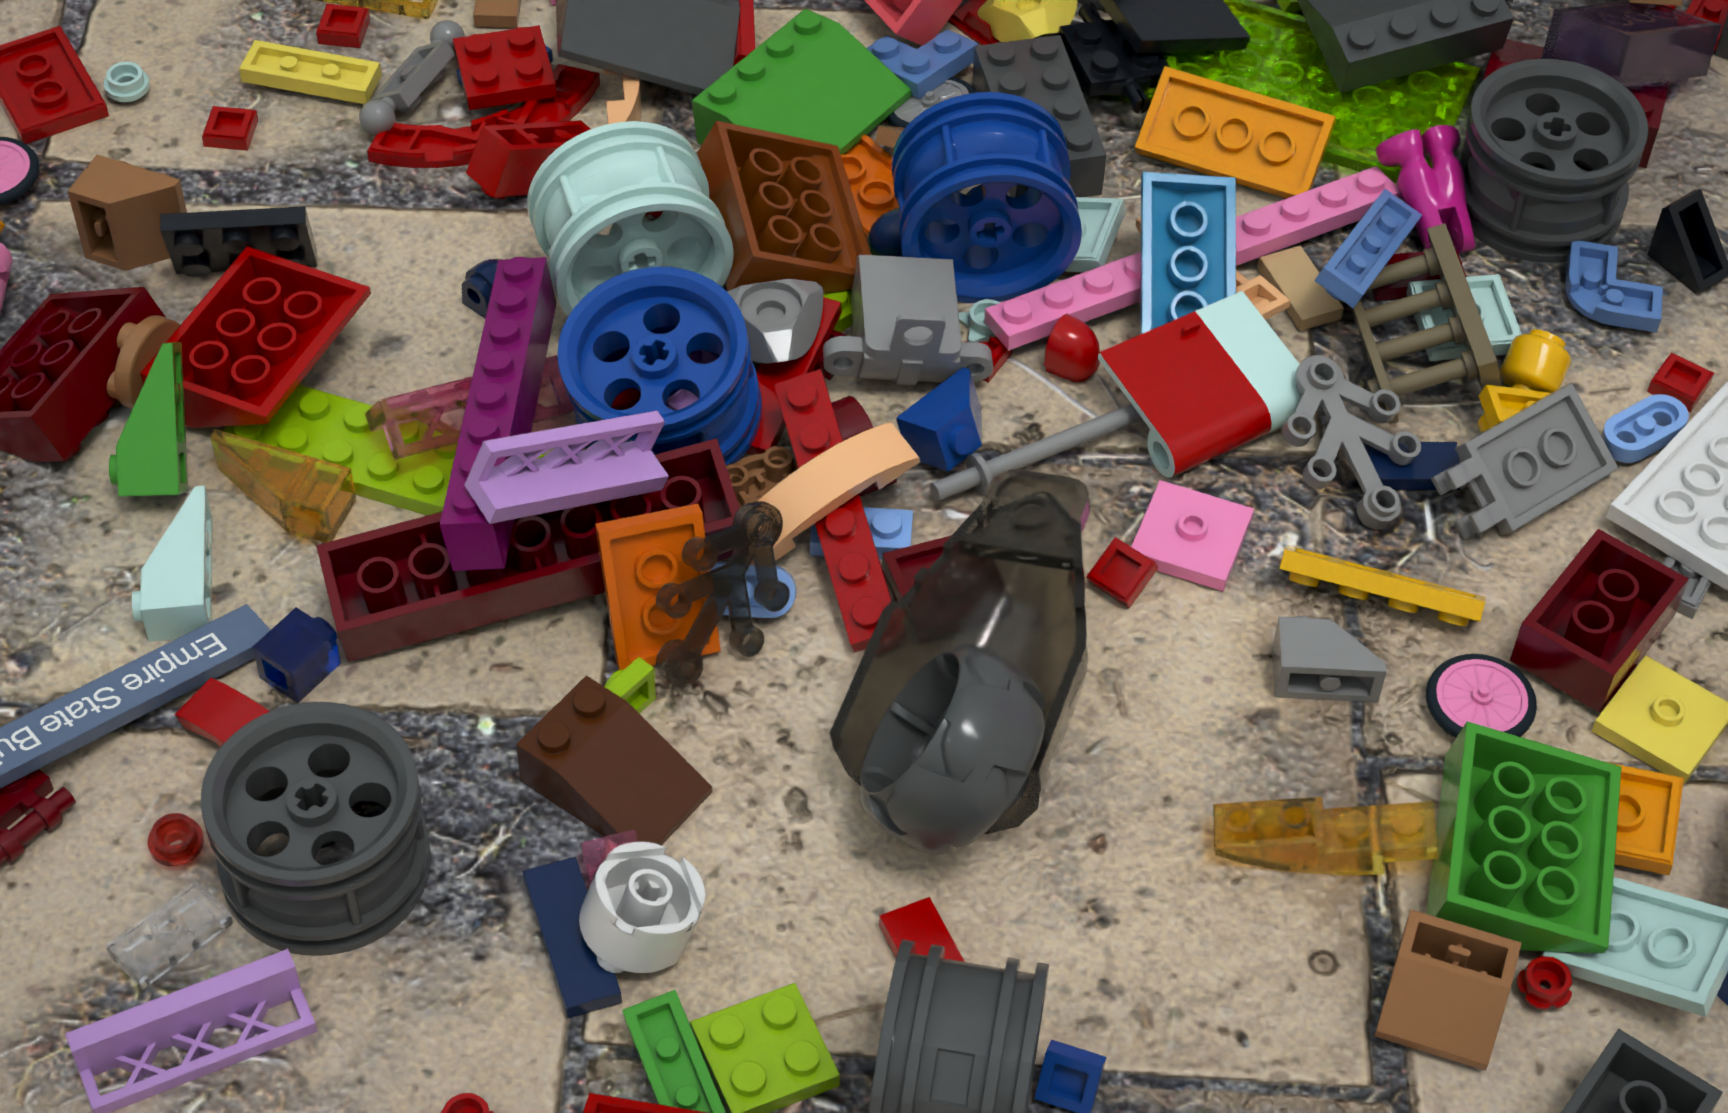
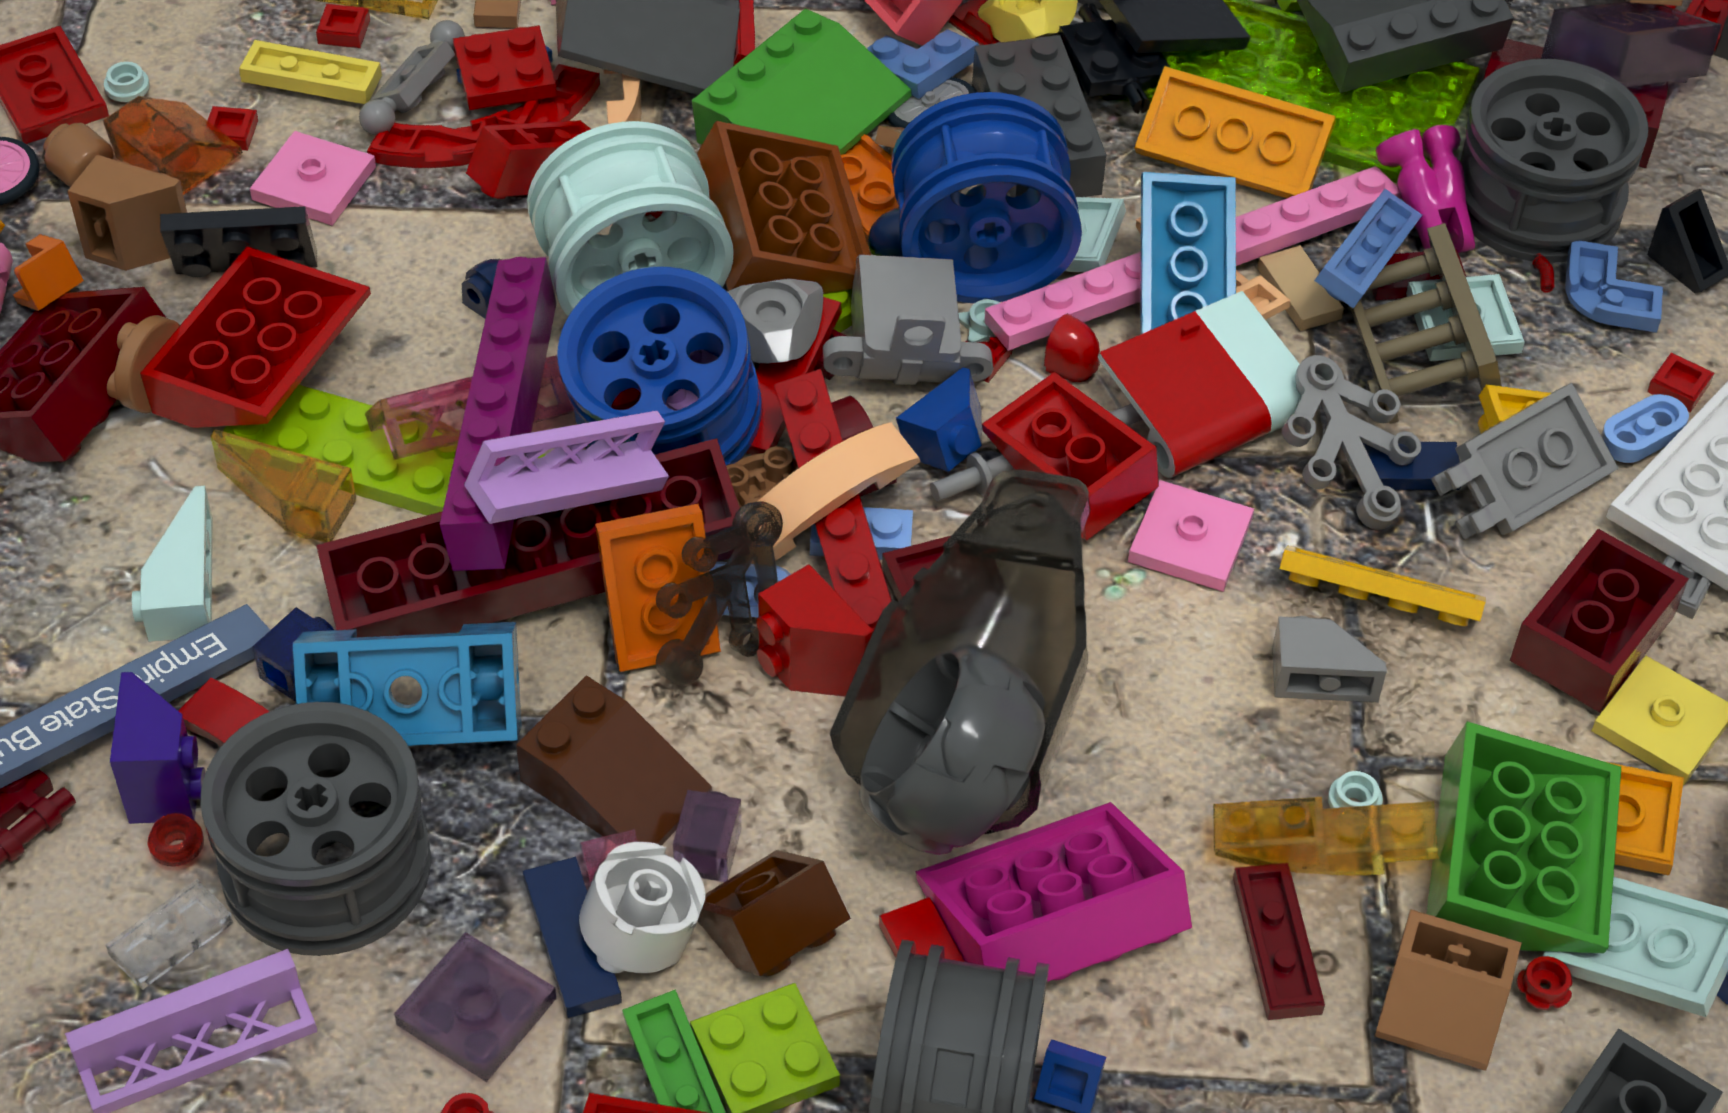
bright green slope [109,342,188,496] -> none
lime plate [604,657,656,714] -> none
red tile [1086,537,1158,608] -> none
bright pink wheel [1426,654,1537,738] -> none
yellow head [1499,329,1571,393] -> none
none -> orange panel [13,234,84,311]
none -> medium nougat head [43,122,114,187]
none -> clear orange slope [103,96,243,195]
none -> dark purple slope [110,672,206,824]
none -> bright pink plate [250,131,376,226]
none -> dark azure plate [293,622,522,746]
none -> clear purple plate [394,932,557,1082]
none -> clear purple brick [673,790,742,882]
none -> reddish brown slope [698,850,851,977]
none -> red slope [756,564,874,699]
none -> dark pink slope [915,802,1192,982]
none -> red slope [982,372,1159,541]
none -> dark red tile [1233,863,1325,1020]
none -> light aqua plate [1328,771,1383,823]
none -> red leg [1532,253,1554,292]

